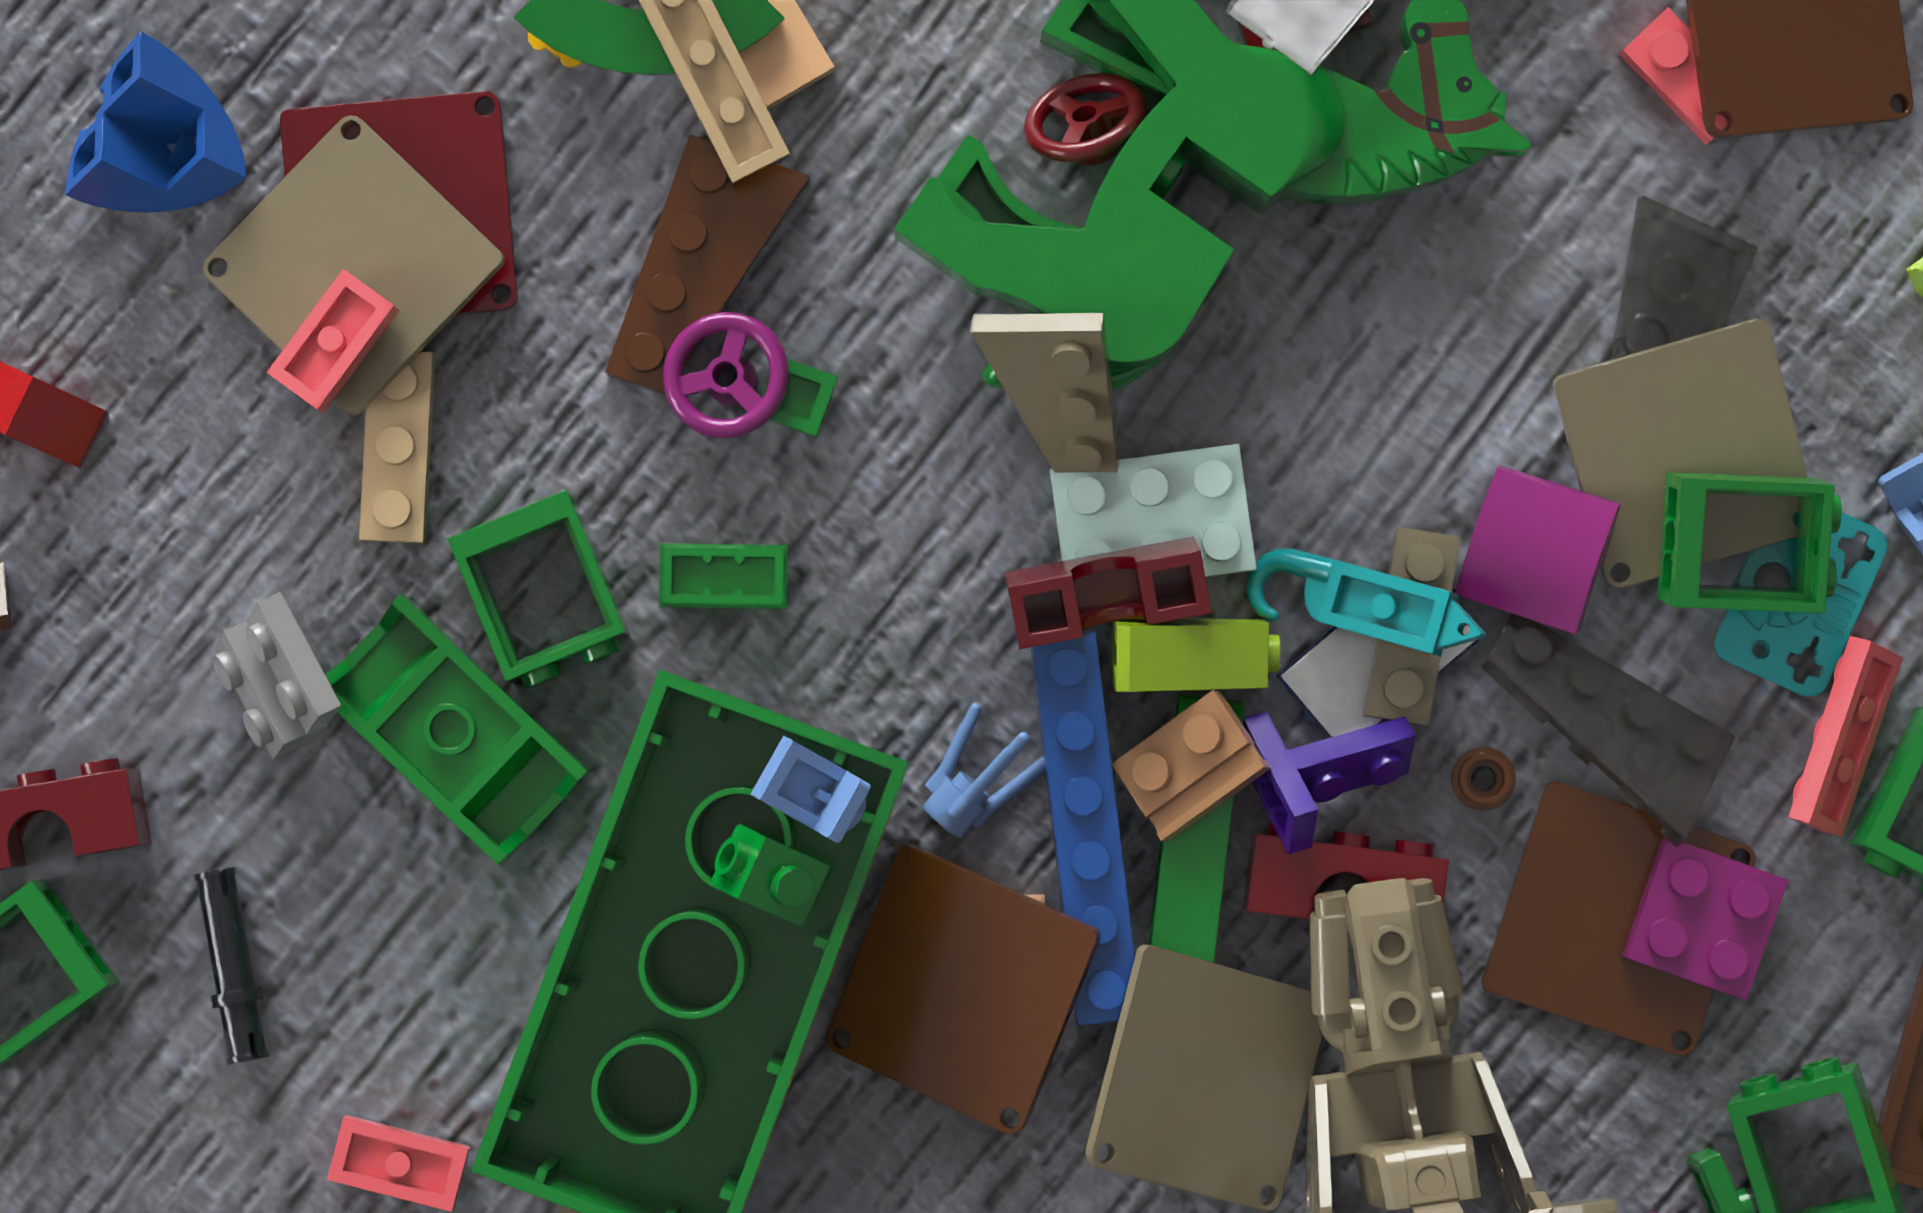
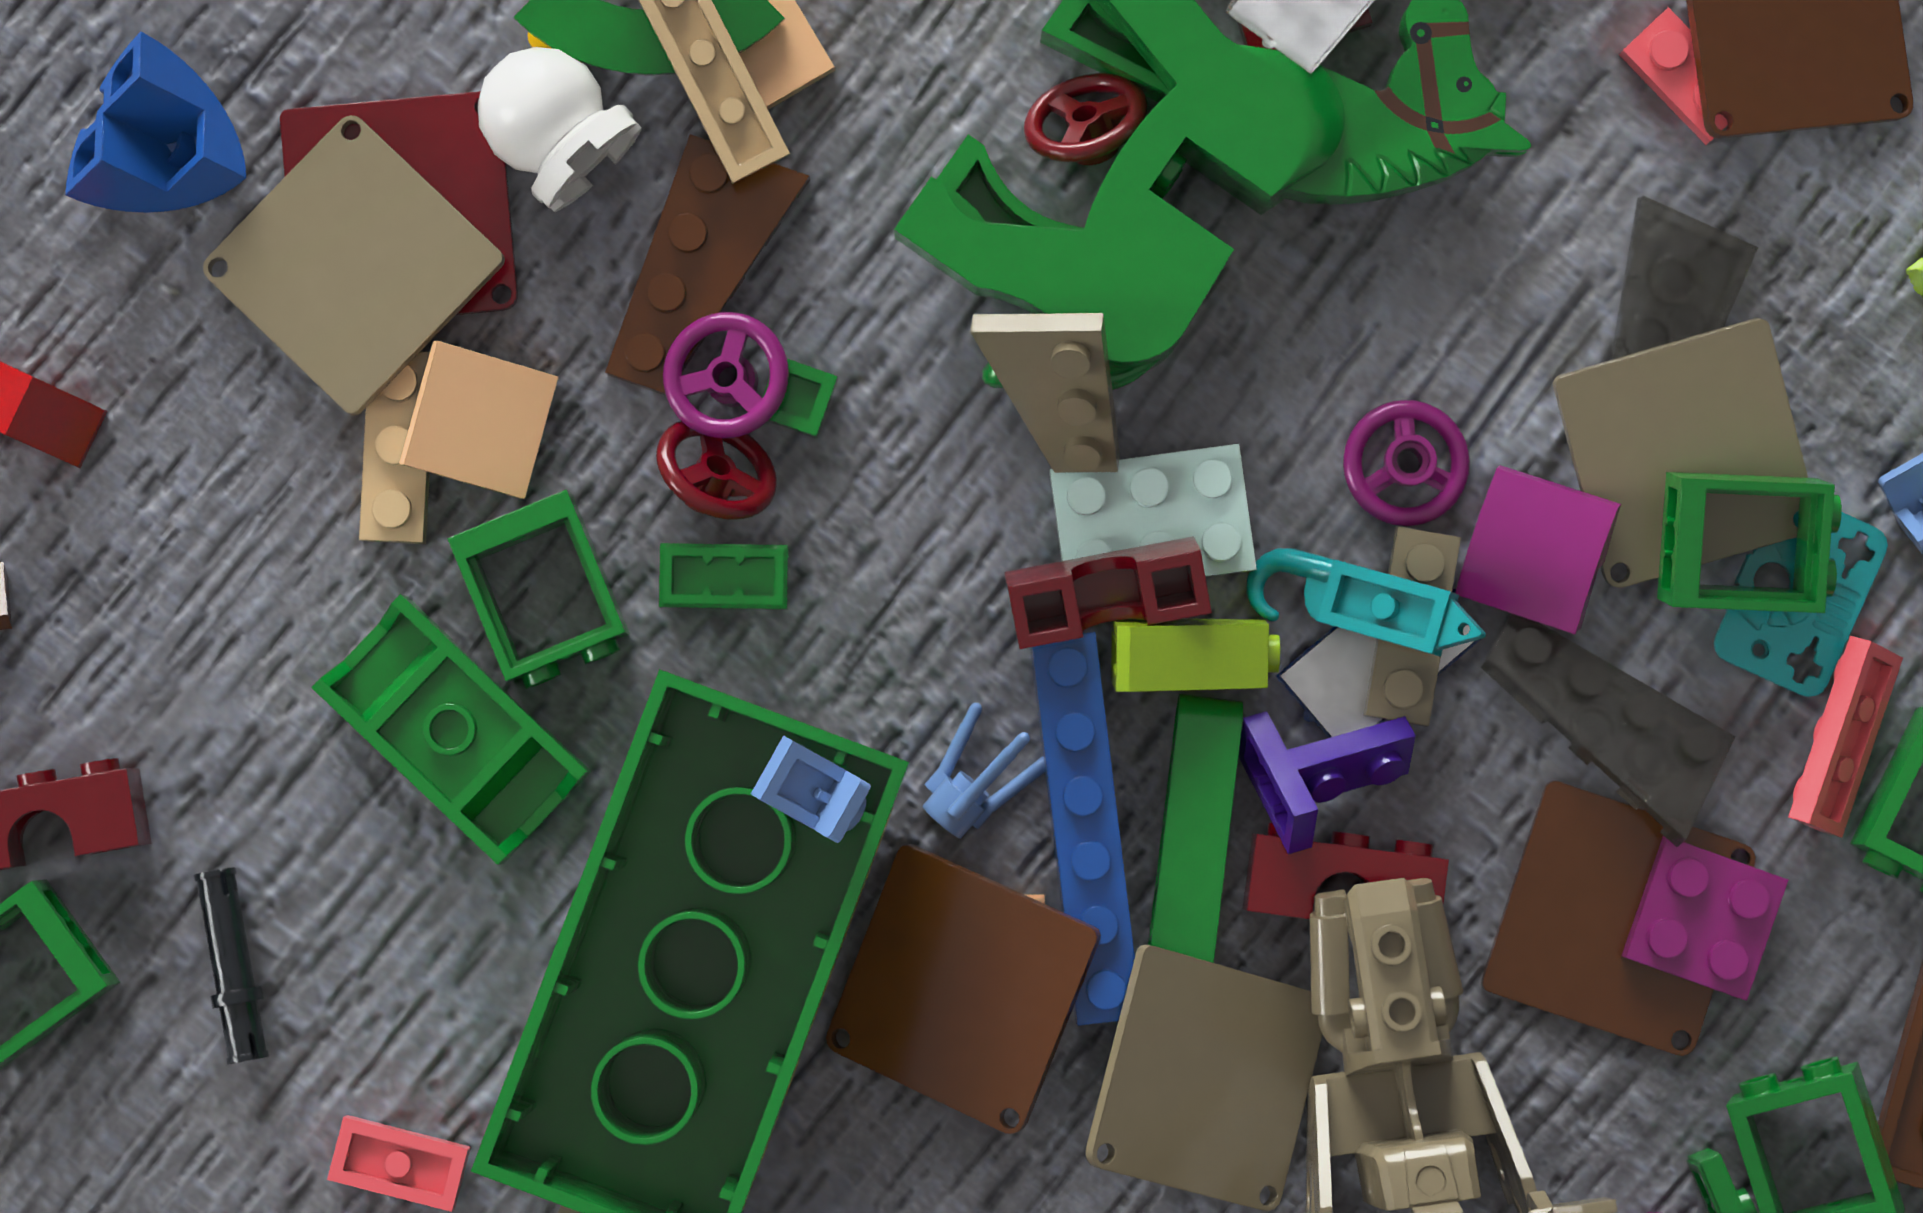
light grey plate [213,592,341,760] -> none
coral plate [266,269,400,413] -> none
green bracket [711,824,830,927] -> none
medium nougat plate [1112,690,1271,842] -> none
reddish brown plate [1451,747,1516,811] -> none
none -> light nougat tile [399,341,558,499]
none -> white tile [478,47,641,212]
none -> dark red piece [656,421,777,520]
none -> magenta piece [1343,400,1470,526]

